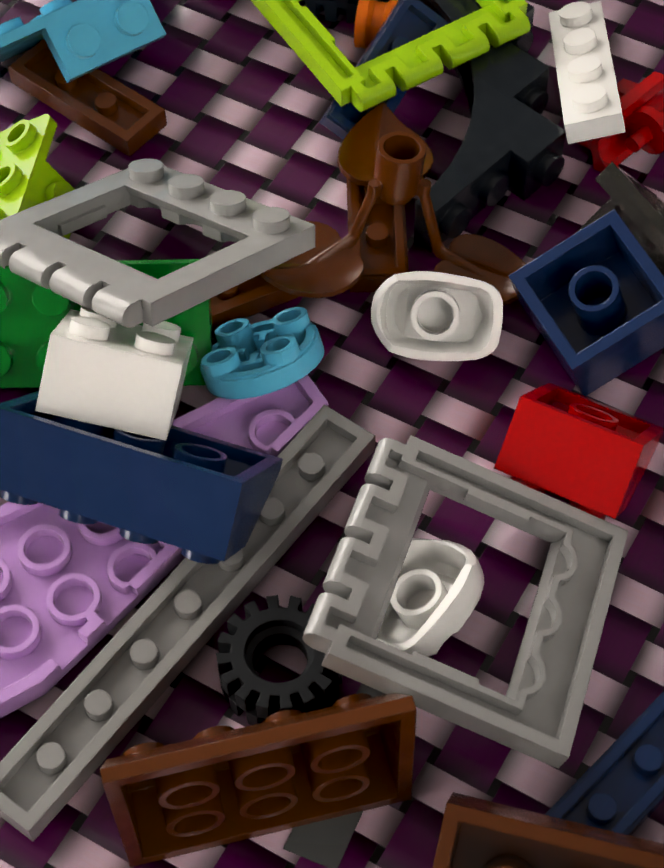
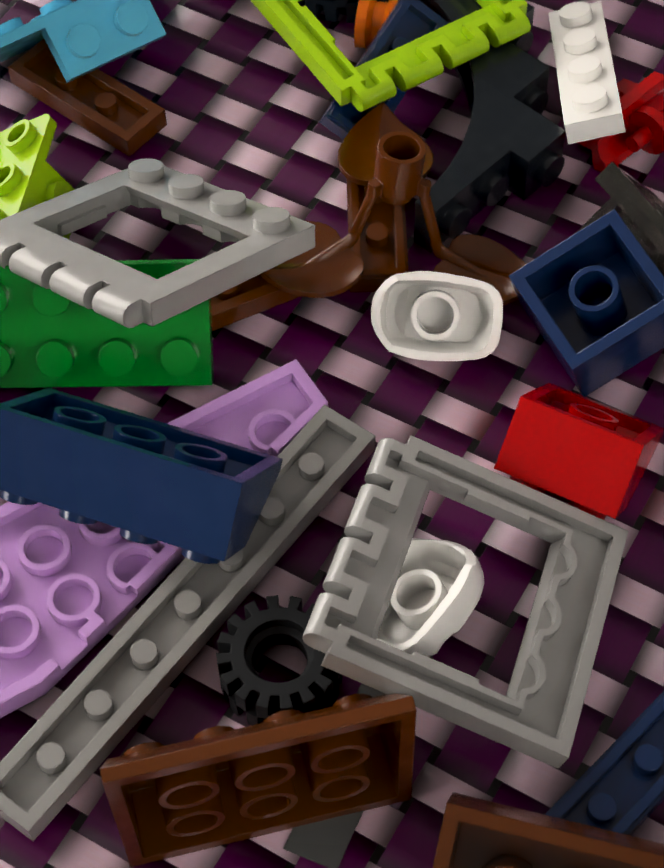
white brick [35,306,194,441] -> none
medium azure tile [200,307,325,399] -> none

